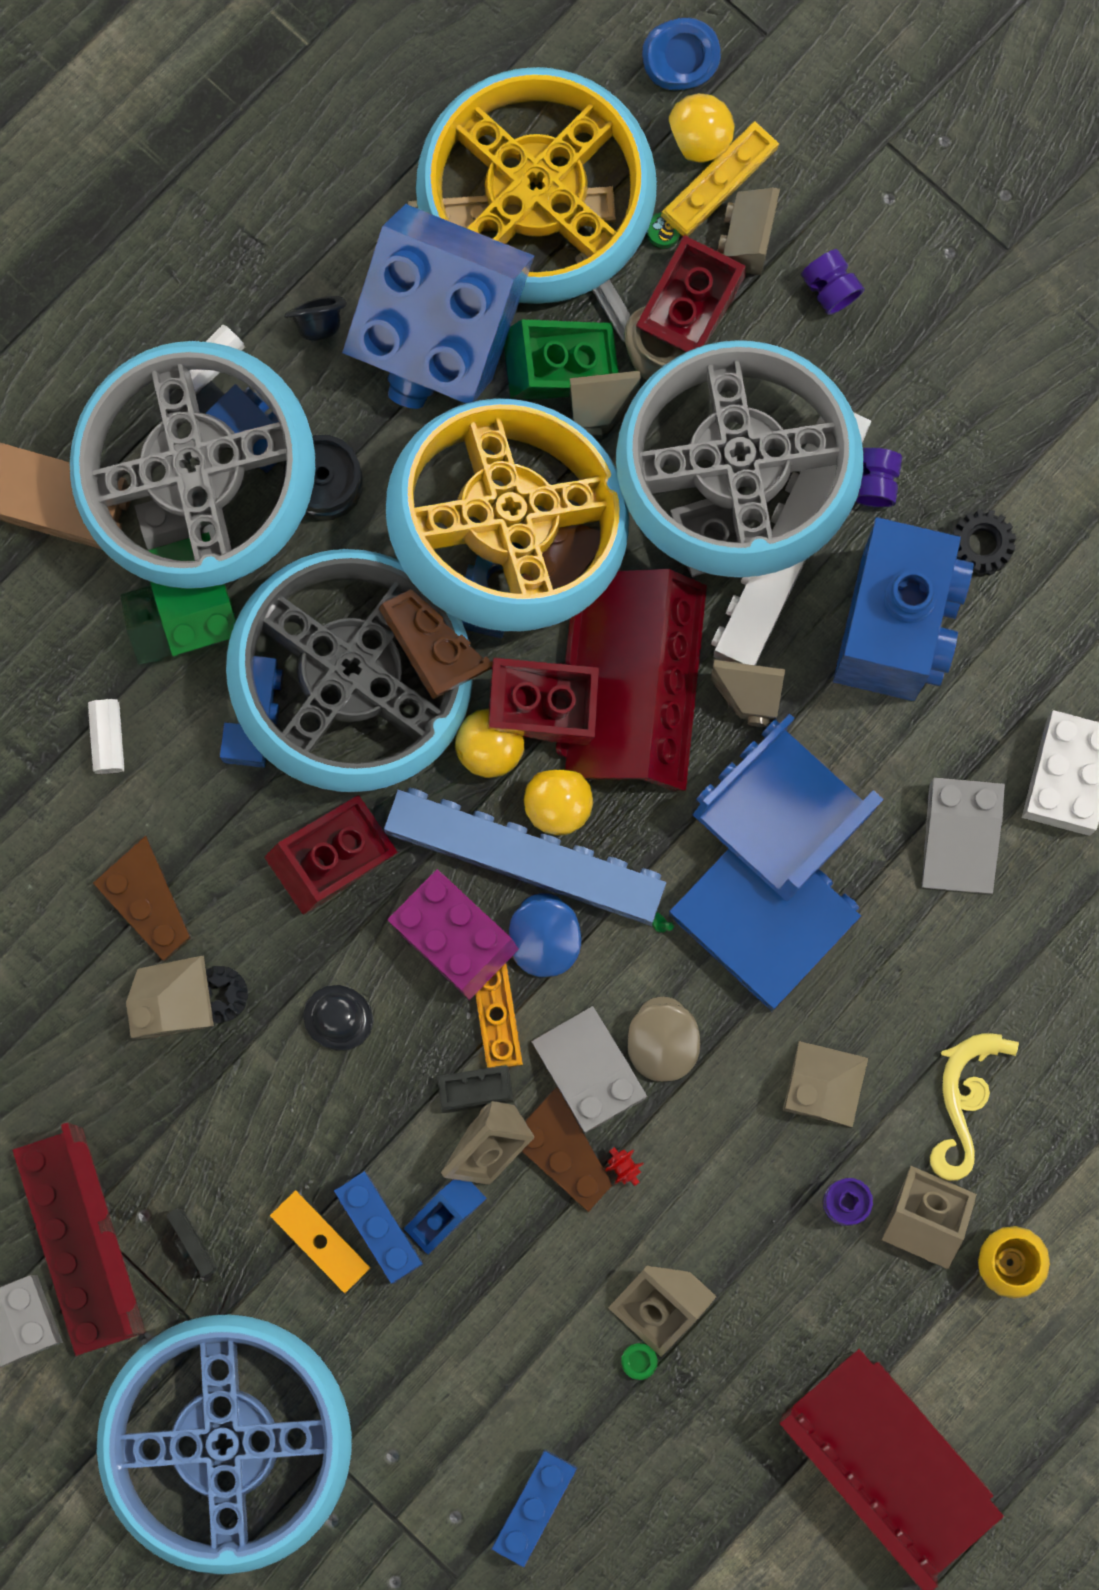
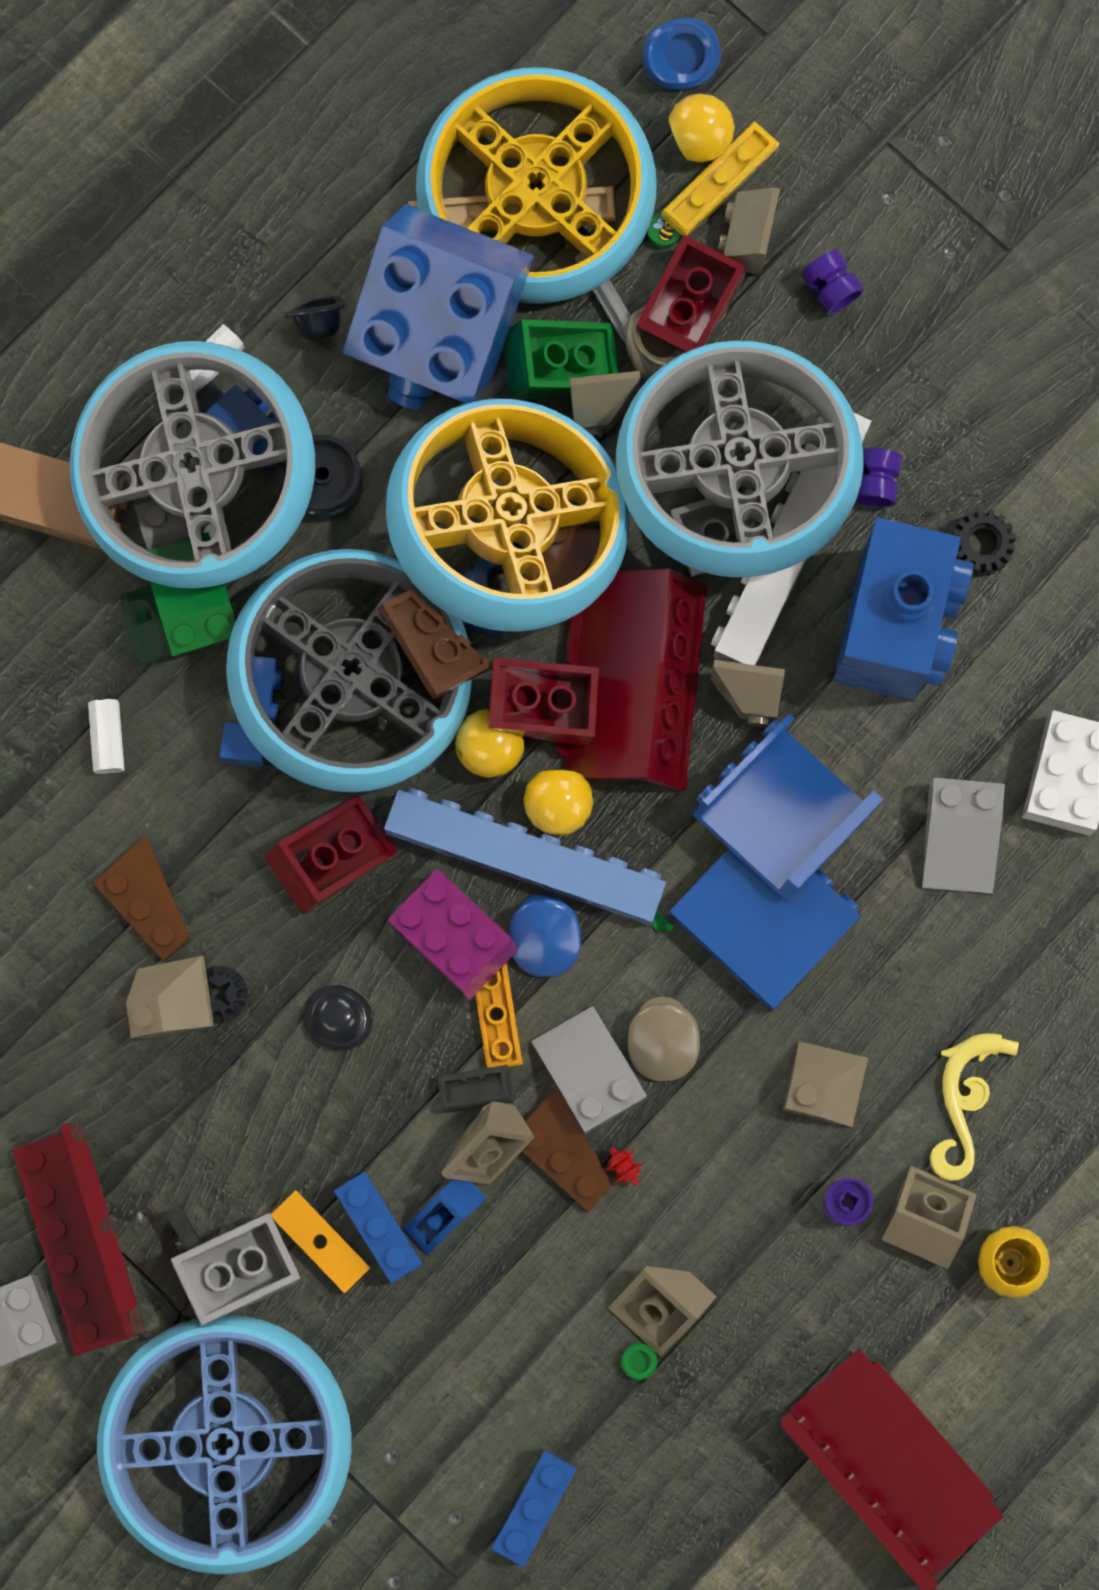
none -> light grey slope [170,1213,300,1326]

